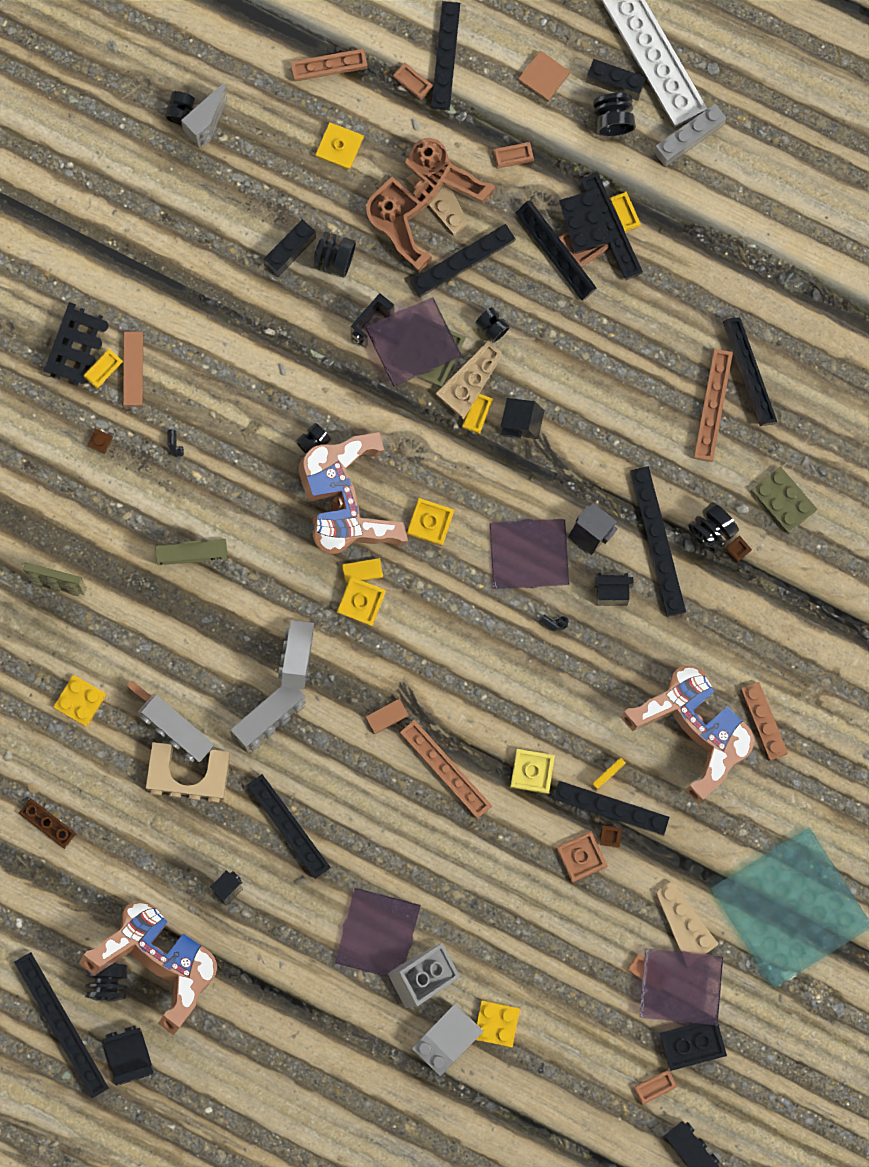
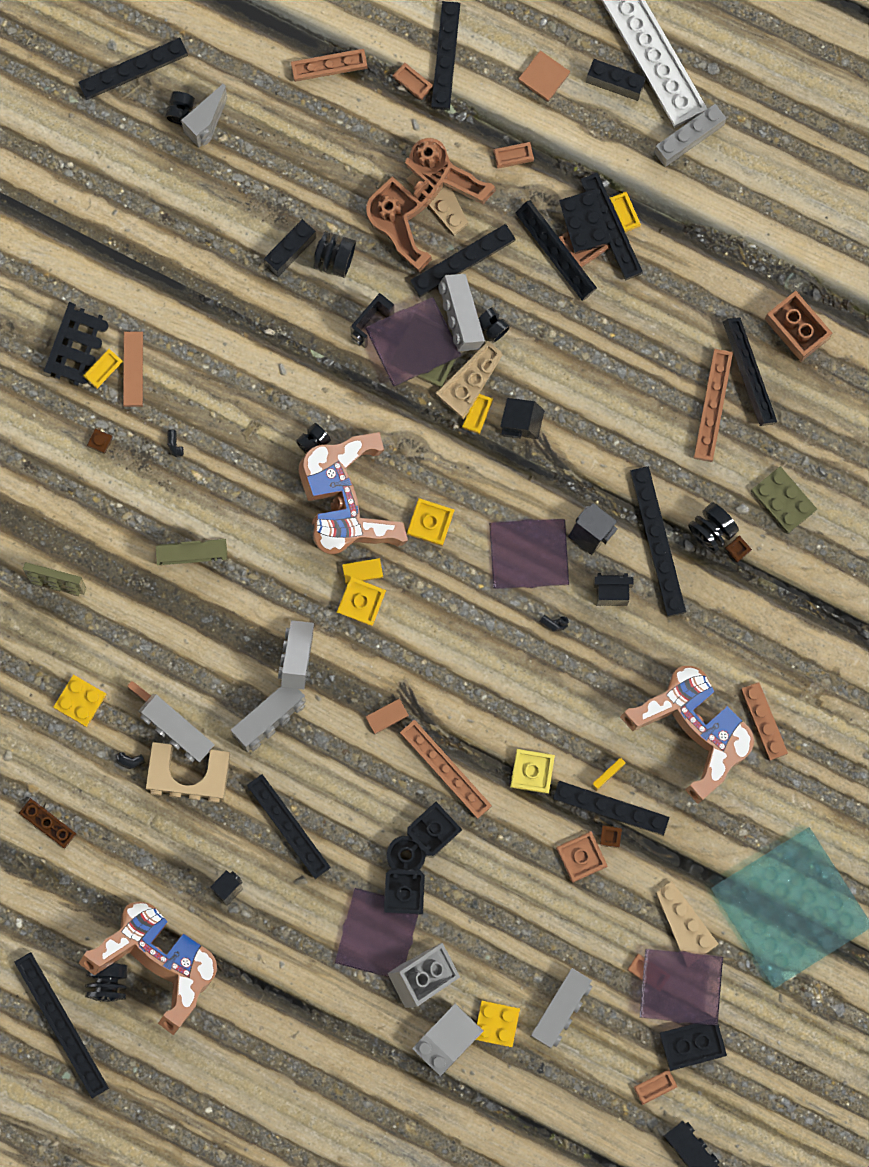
black panel [102,1025,155,1086] -> none
yellow plate [315,122,364,170] -> none
black wheel [593,93,636,136] -> none
none -> black plate [78,38,188,100]
none -> black arm [116,752,146,769]
none -> black plate [384,801,462,915]
none -> light grey brick [438,274,485,352]
none -> light grey brick [530,968,593,1049]
none -> nougat brick [765,291,833,362]

